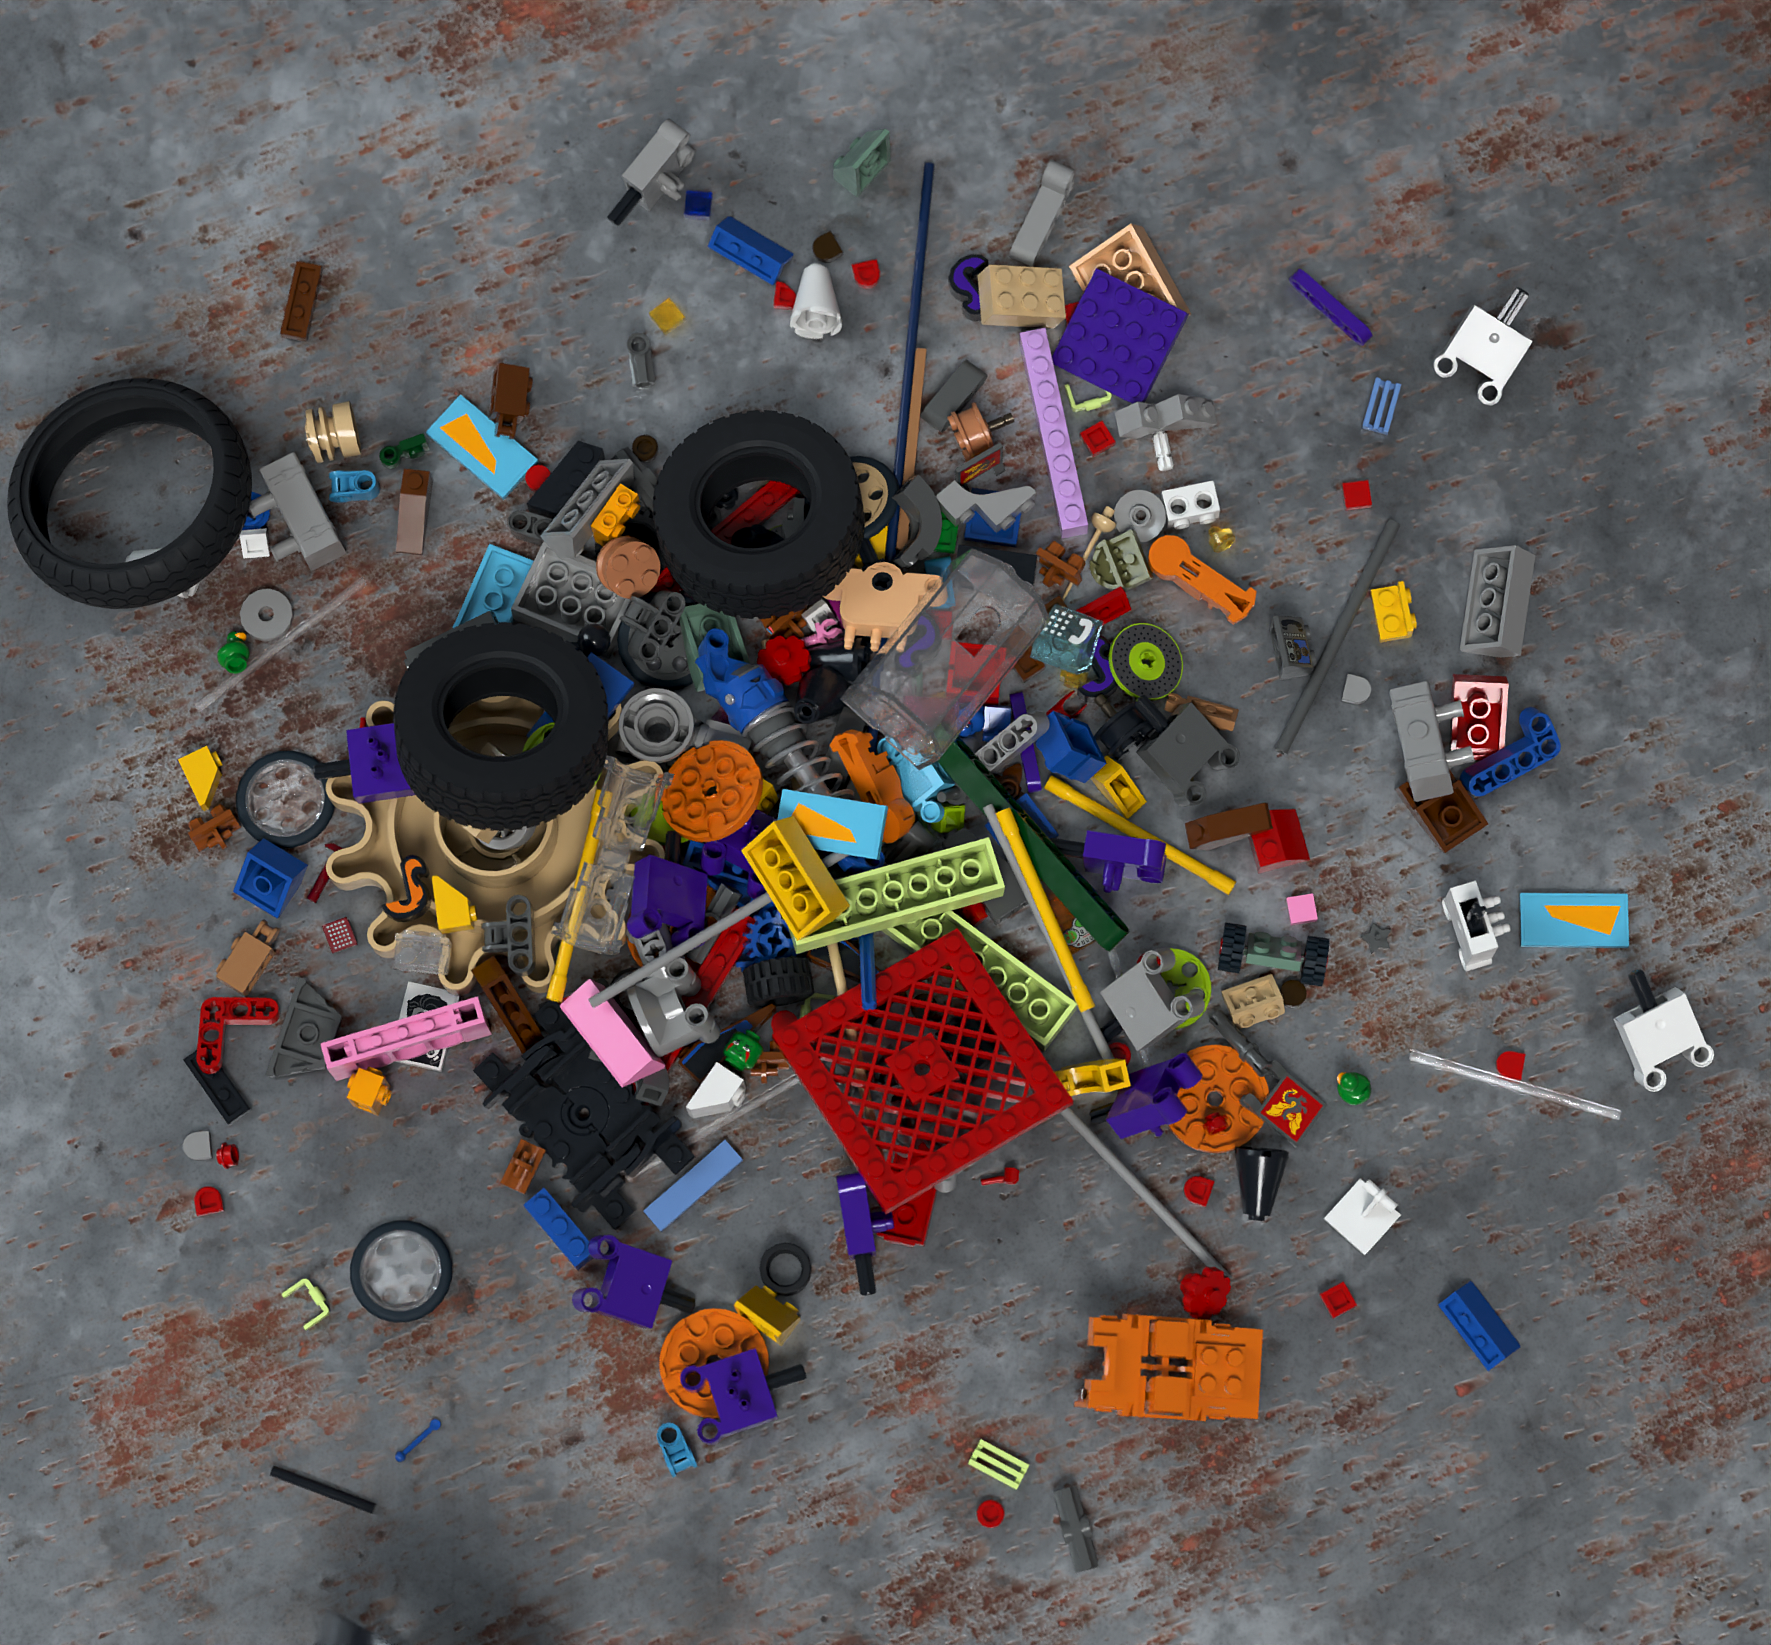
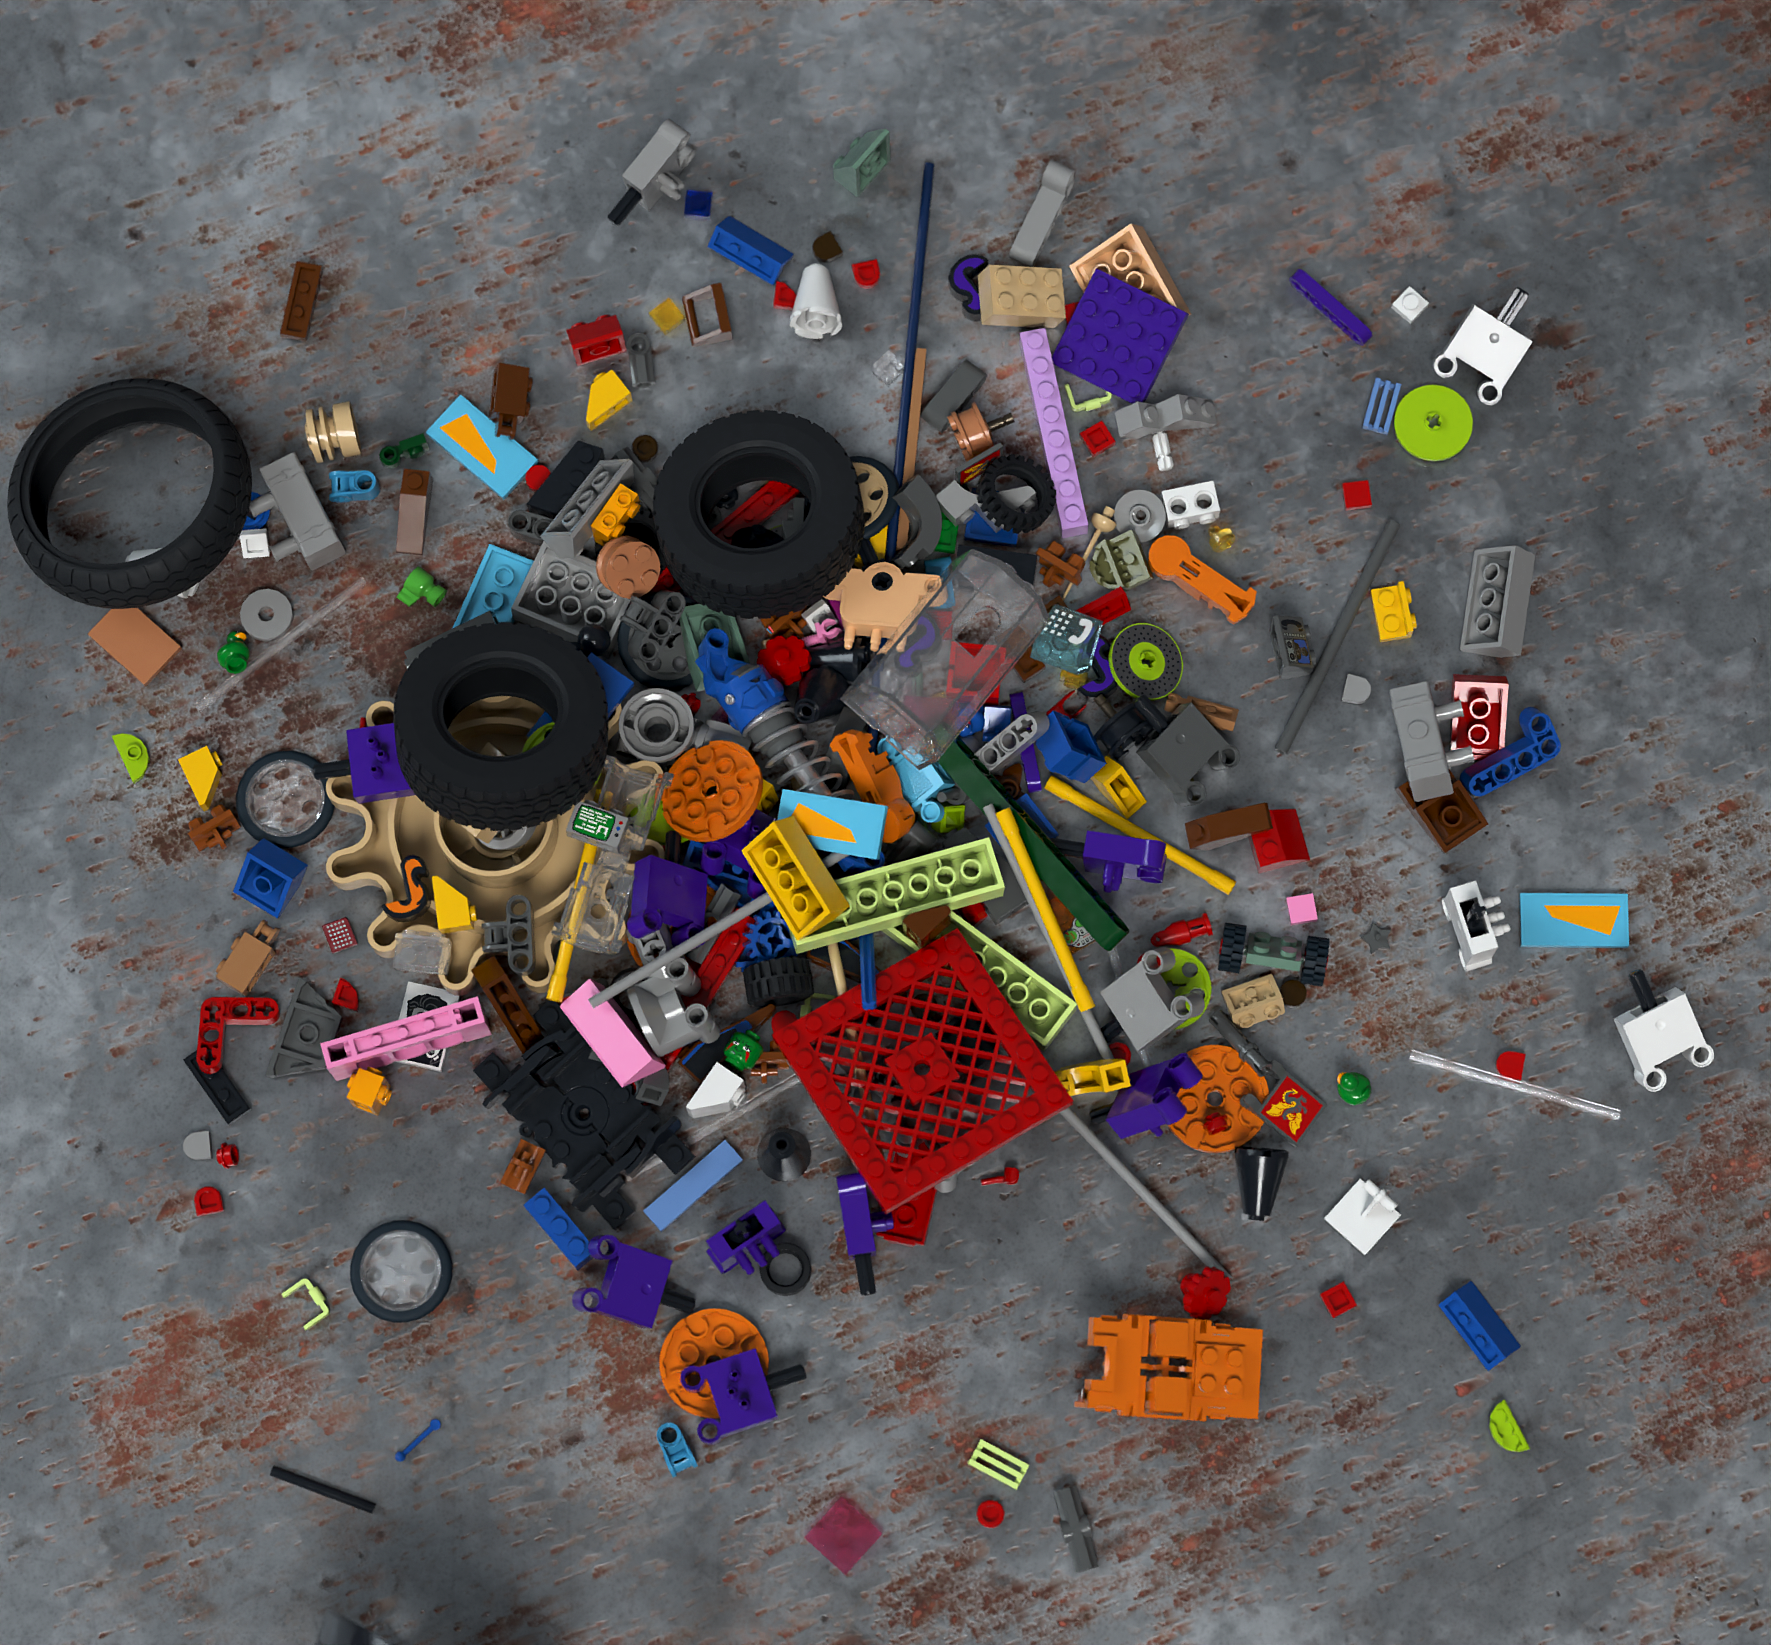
dark red piece [307,843,343,903] -> none
yellow slope [734,1285,801,1347] -> none
red tile [1184,1176,1215,1208] -> none
none -> nougat tile [88,608,182,687]
none -> lime plate [112,733,150,784]
none -> red tile [332,978,359,1012]
none -> bright green piece [397,566,447,607]
none -> red slope [566,314,627,366]
none -> brick [566,800,629,854]
none -> yellow slope [586,369,633,431]
none -> red plate [681,692,701,716]
none -> reddish brown tile [682,283,733,347]
none -> dark purple piece [706,1200,786,1275]
none -> black cone [757,1128,811,1181]
none -> clear pink plate [805,1496,883,1576]
none -> clear piece [872,350,904,387]
none -> reddish brown tile [902,905,951,949]
none -> black tyre [976,454,1057,534]
none -> red piece [1151,912,1213,947]
none -> white plate [1391,286,1429,324]
none -> lime piece [1394,385,1473,461]
none -> lime plate [1489,1399,1530,1452]

